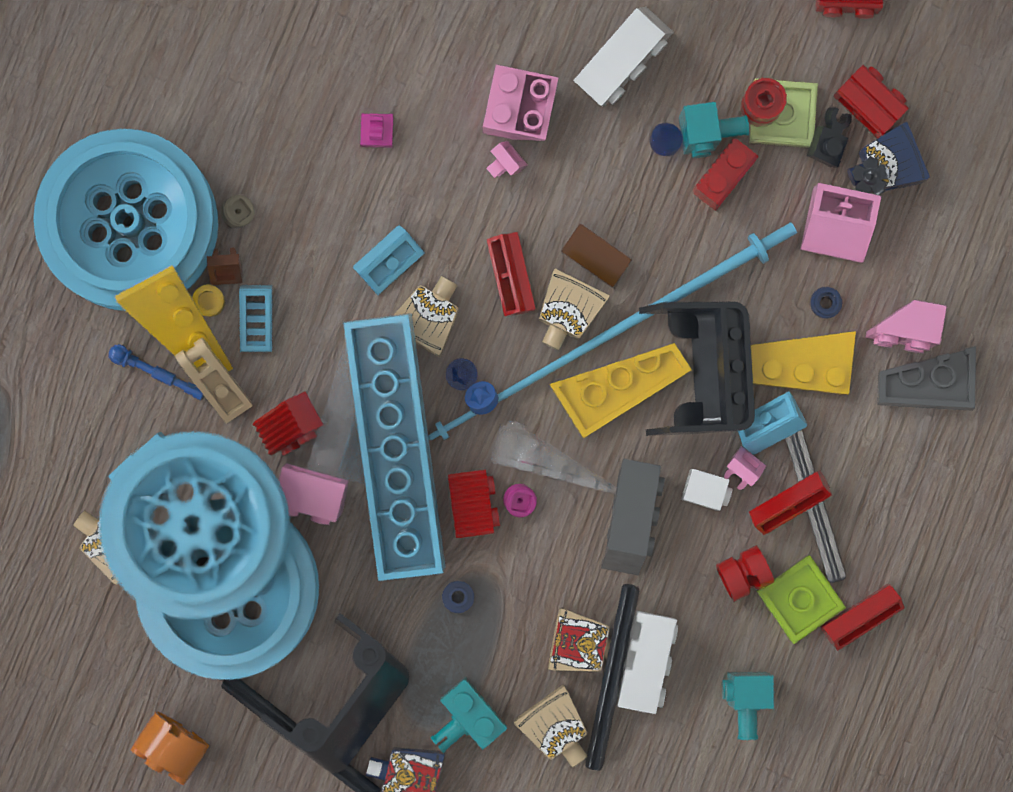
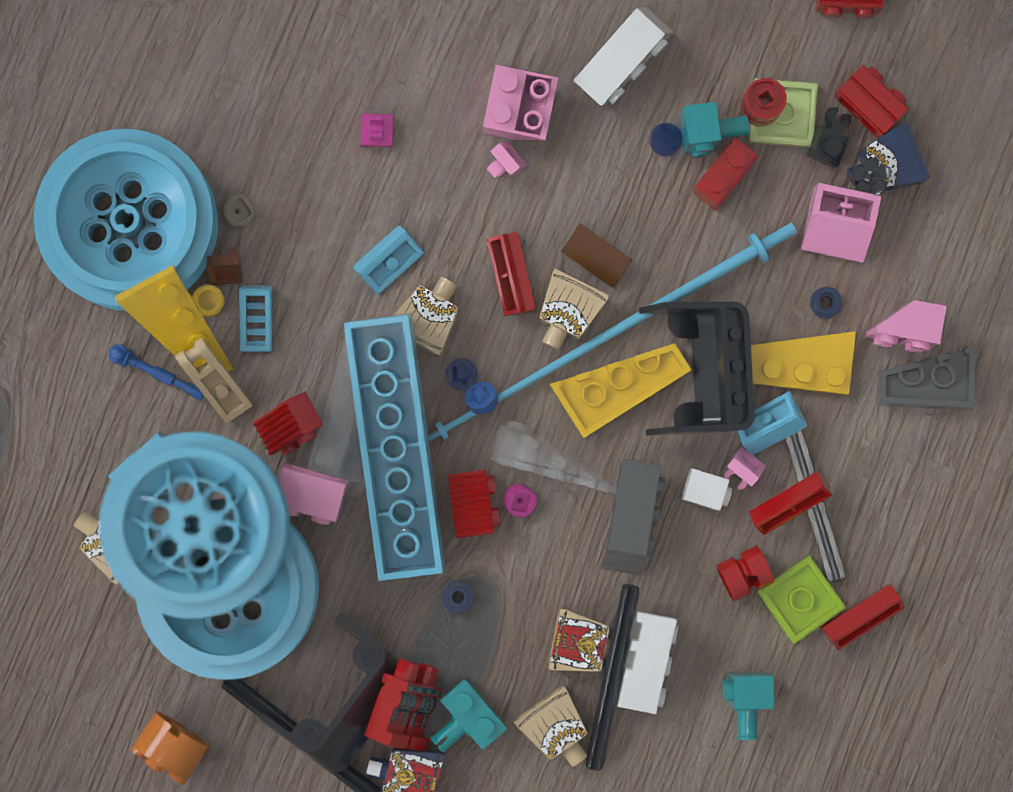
none -> red hips [364,658,443,751]

